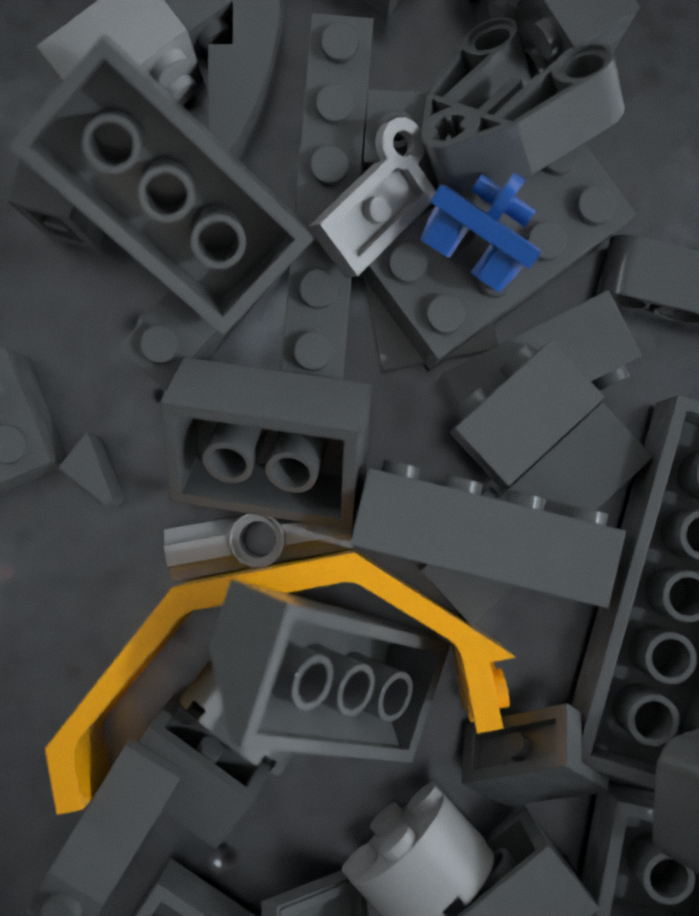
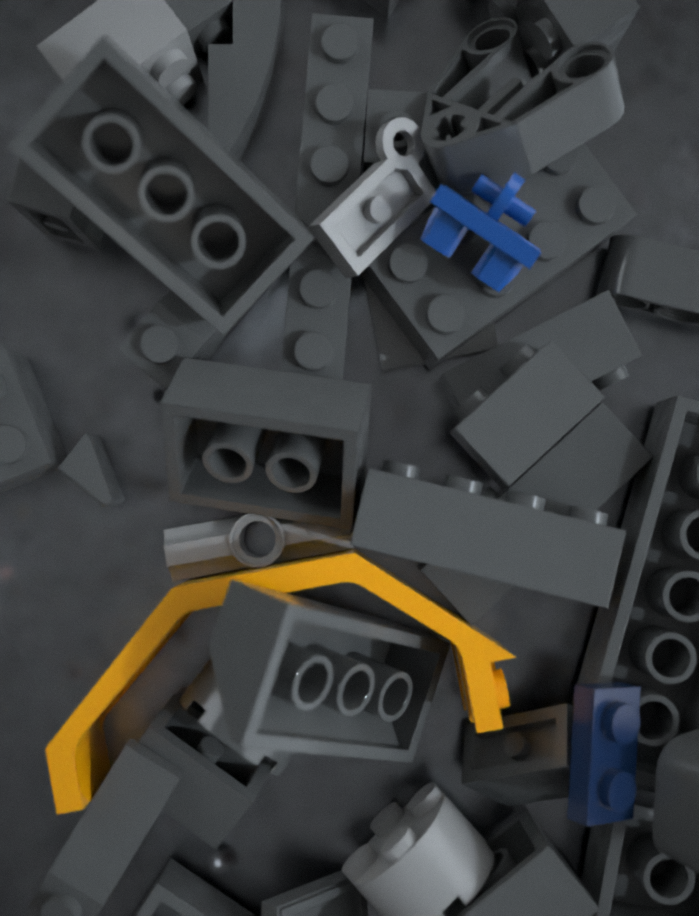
none -> dark blue plate [567,682,641,826]

